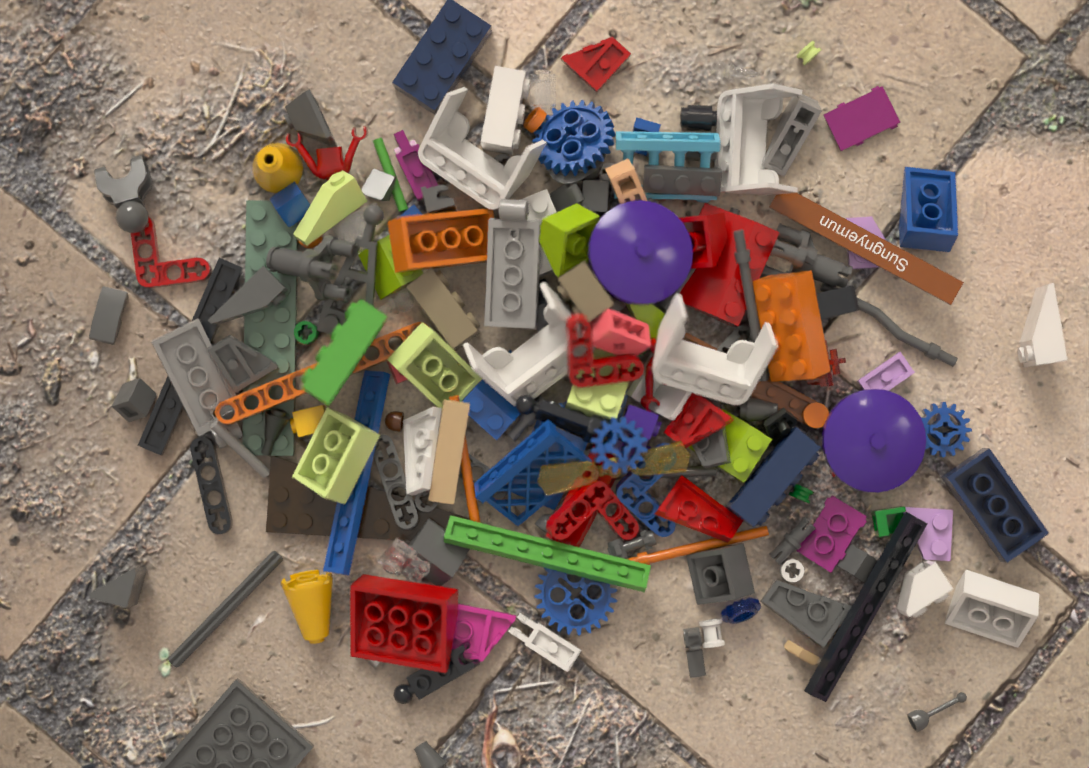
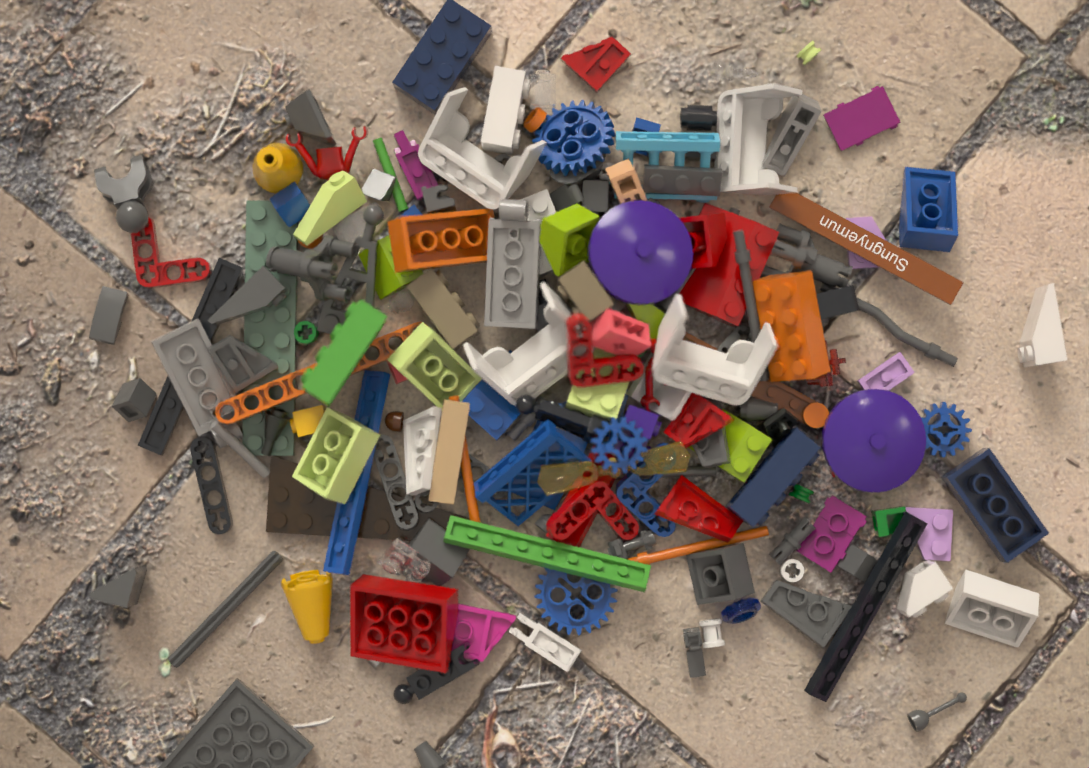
tan tile [784,640,820,665] -> none

